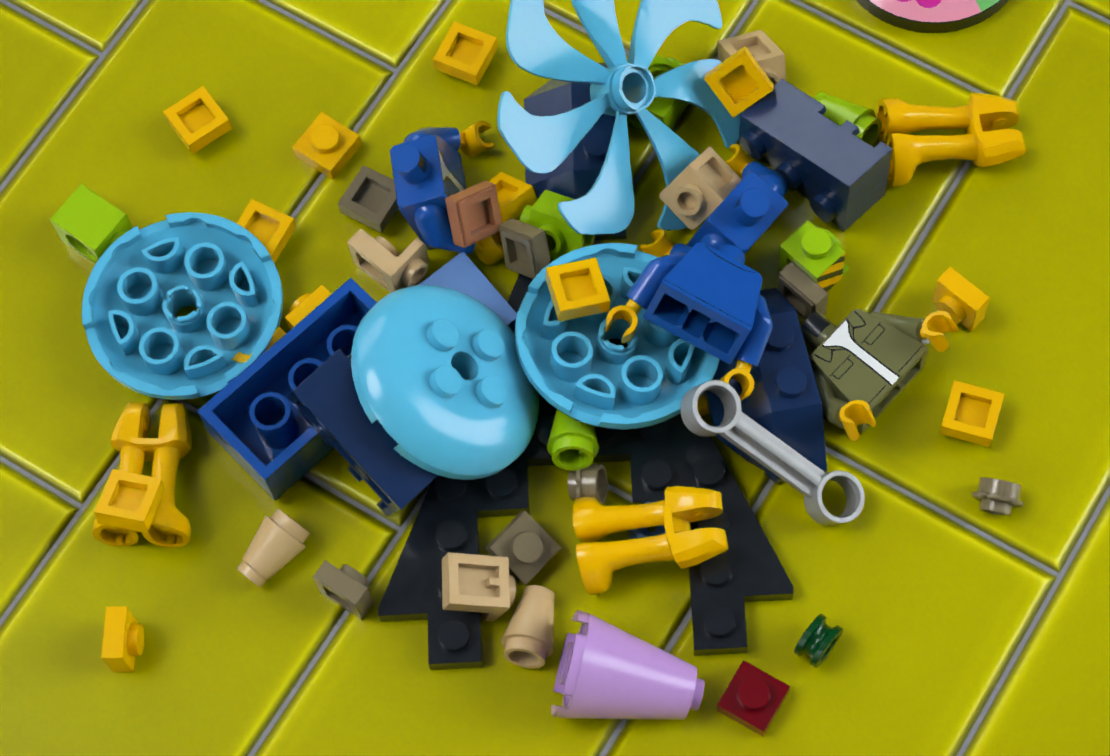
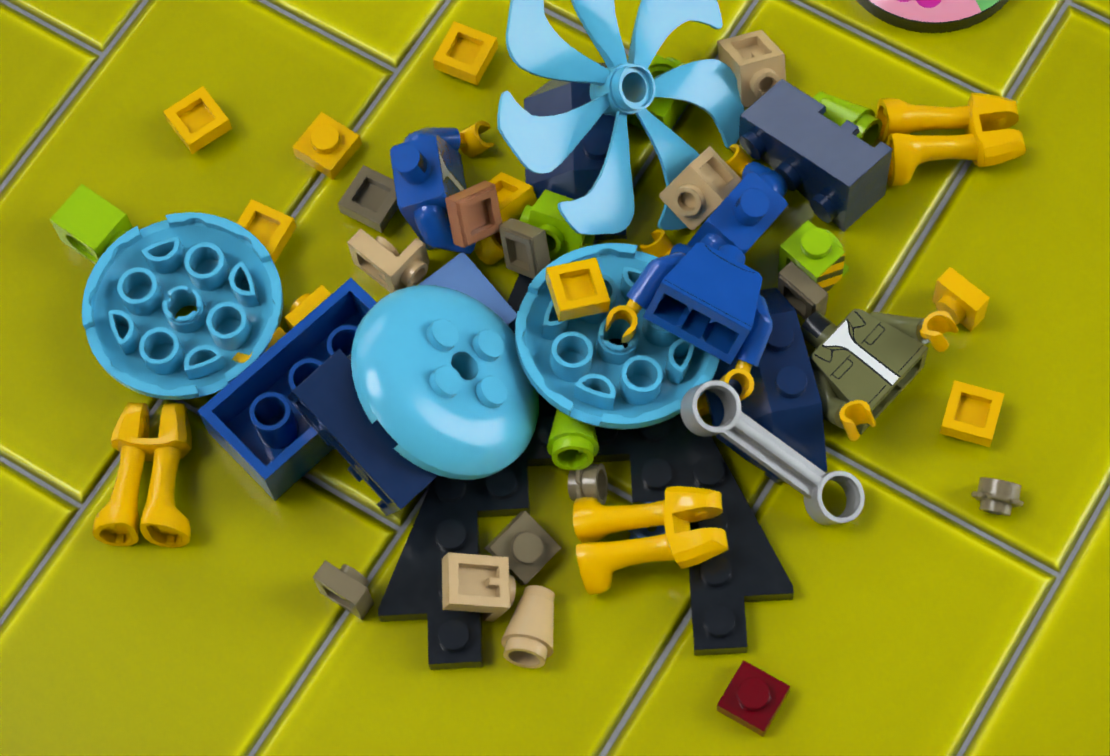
yellow plate [94,469,165,533] -> none
yellow plate [101,606,144,672] -> none
tan cone [236,508,311,588] -> none
lavender cone [551,610,705,719] -> none
yellow plate [704,46,774,118] -> none
dark green bush [794,613,843,668] -> none

